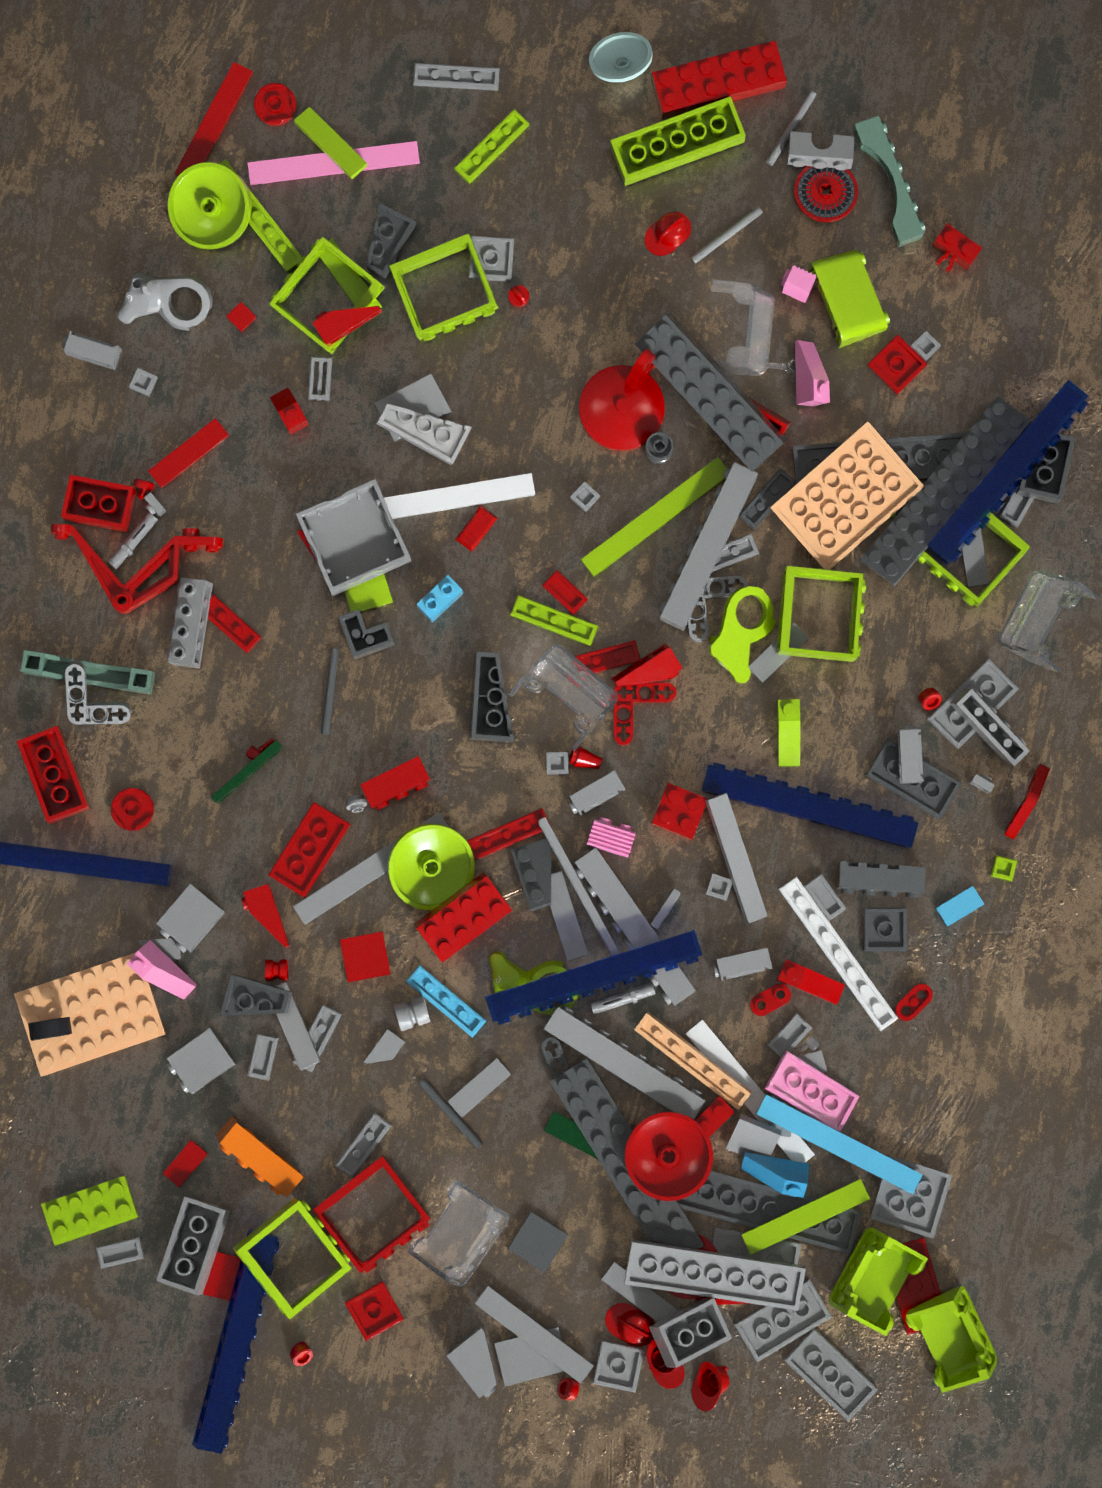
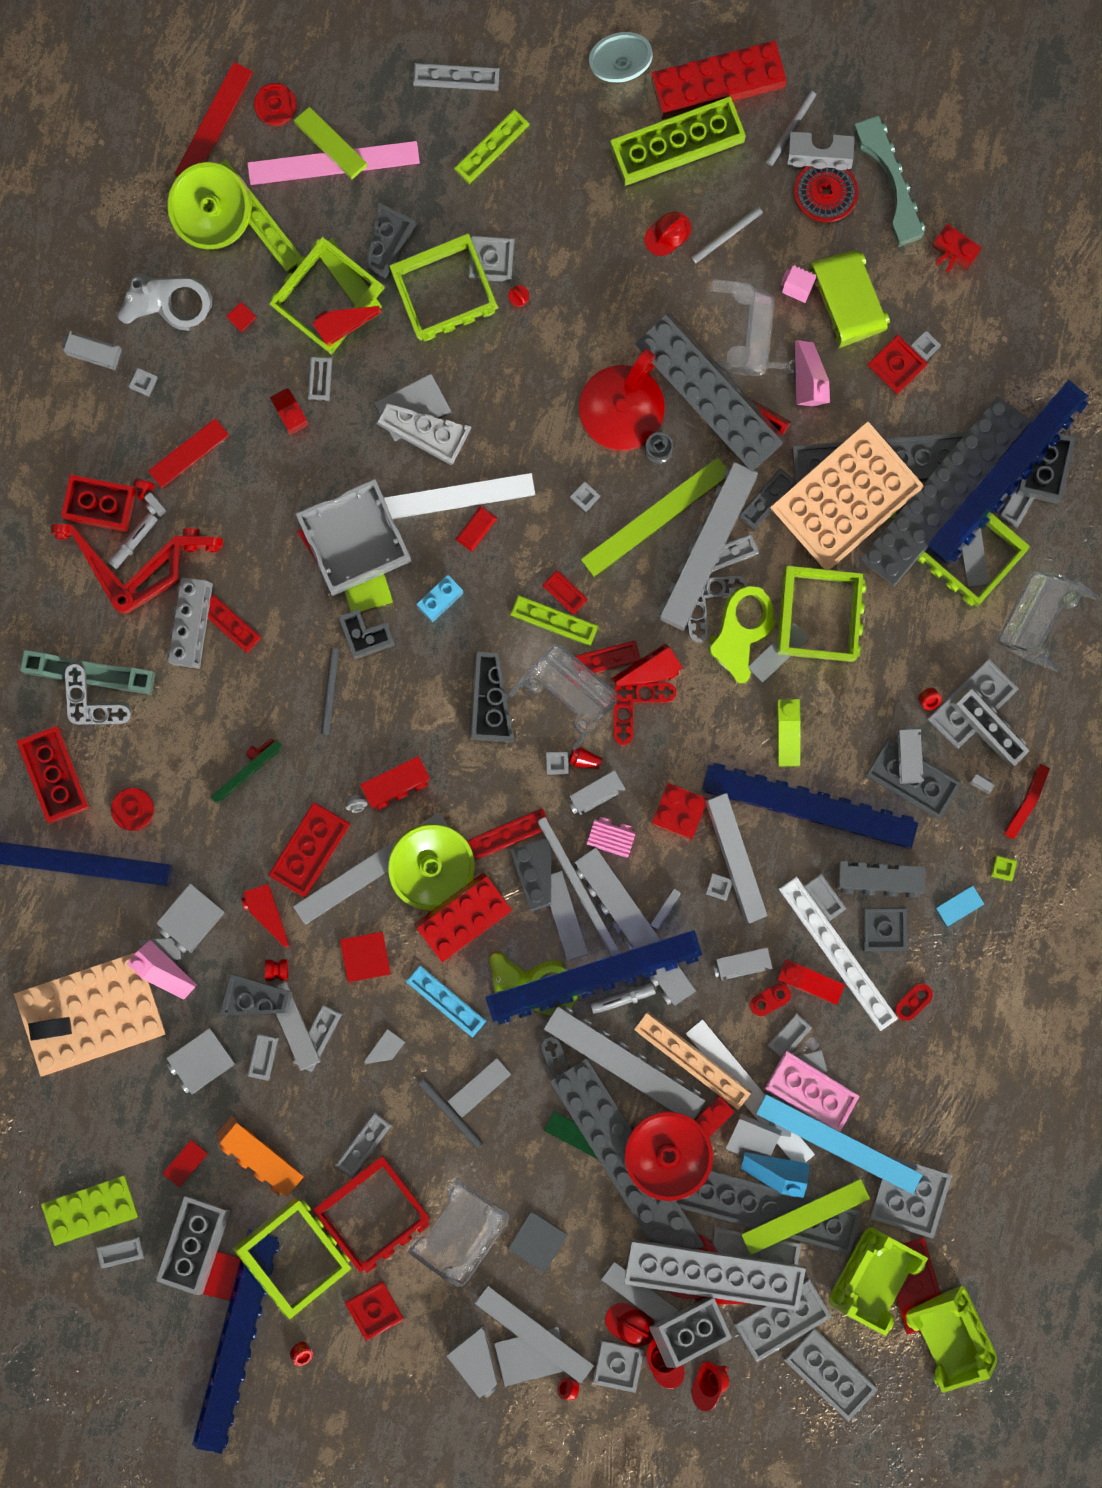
light grey wheel [393,995,431,1031] -> none

